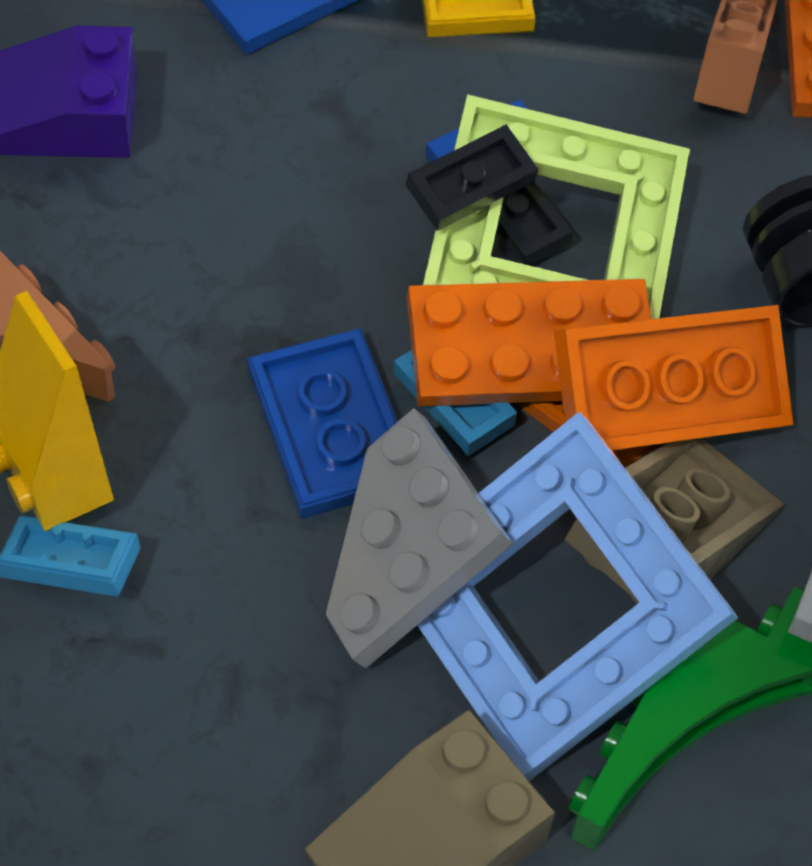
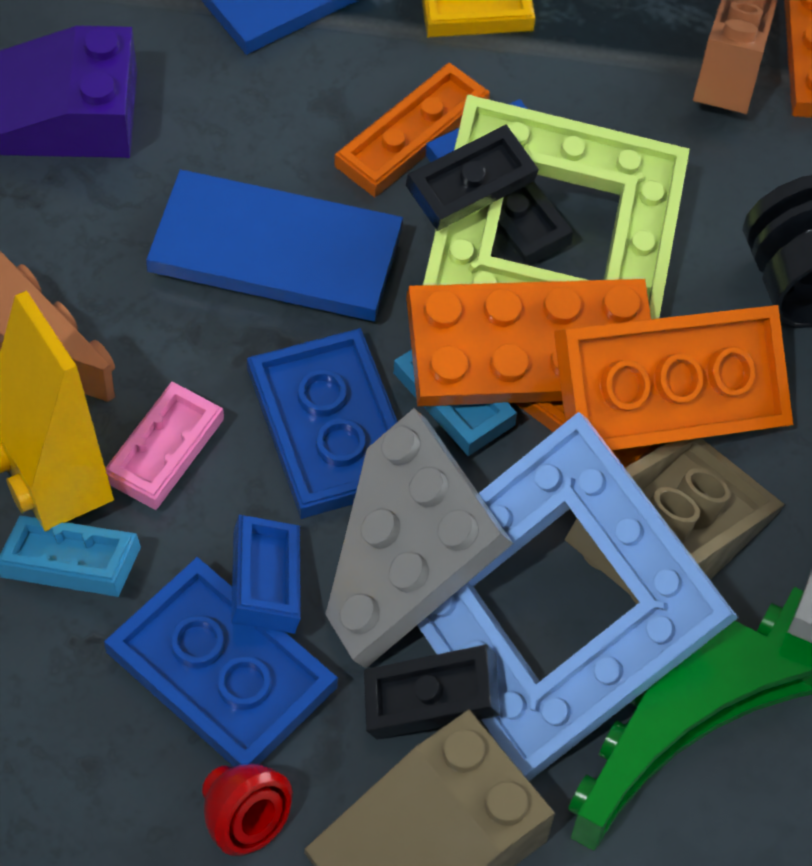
none -> blue plate [104,557,338,767]
none -> bright pink plate [105,381,224,510]
none -> blue tile [146,169,403,322]
none -> red brick [202,764,293,856]
none -> blue tile [231,515,301,634]
none -> orange tile [335,62,490,198]
none -> black plate [364,644,500,740]

